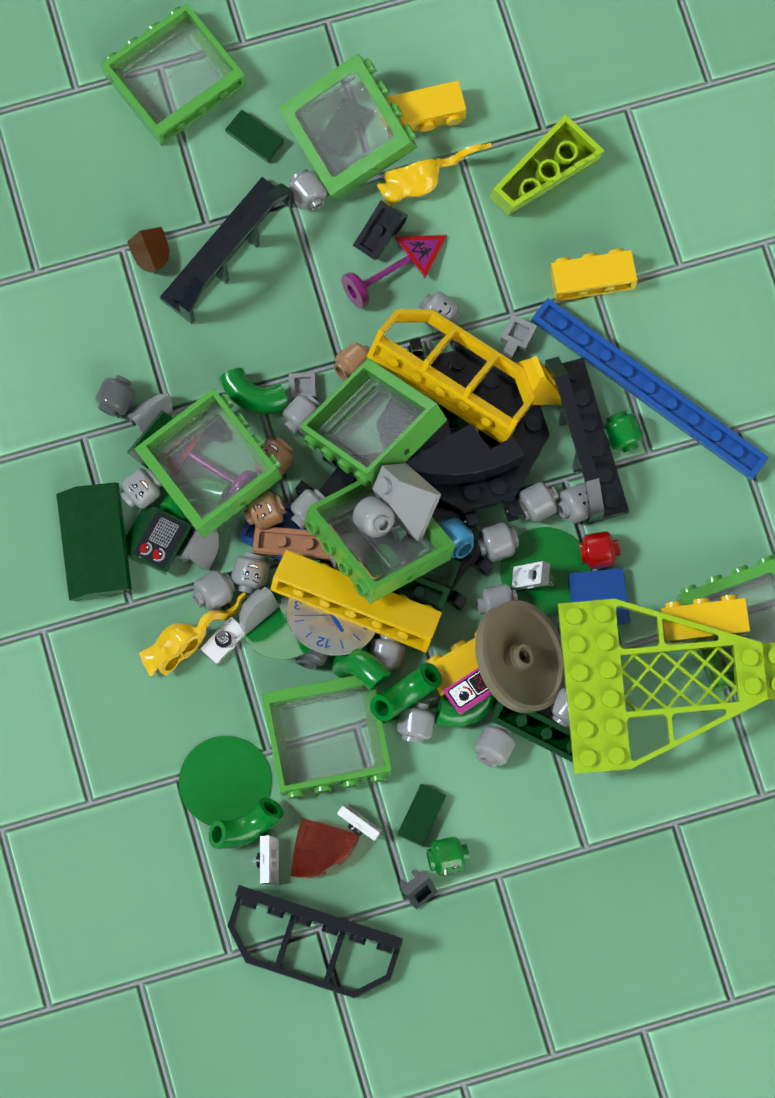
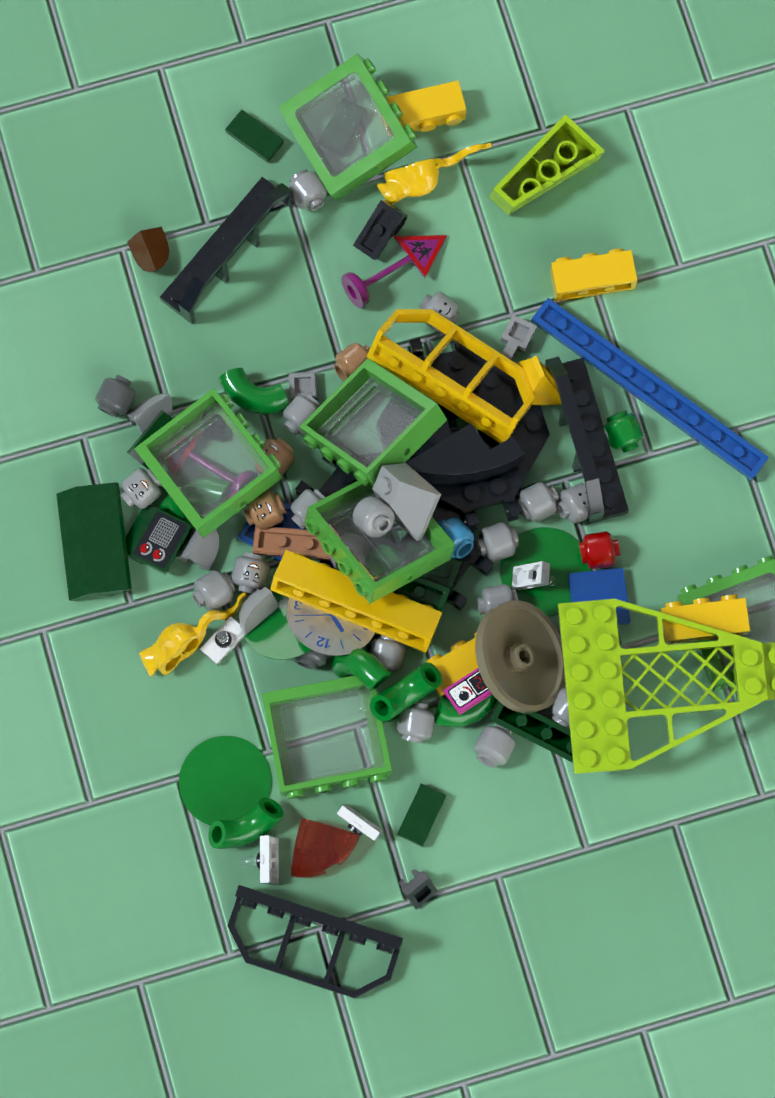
piece [101,4,246,145] -> none
green head [426,836,470,876] -> none

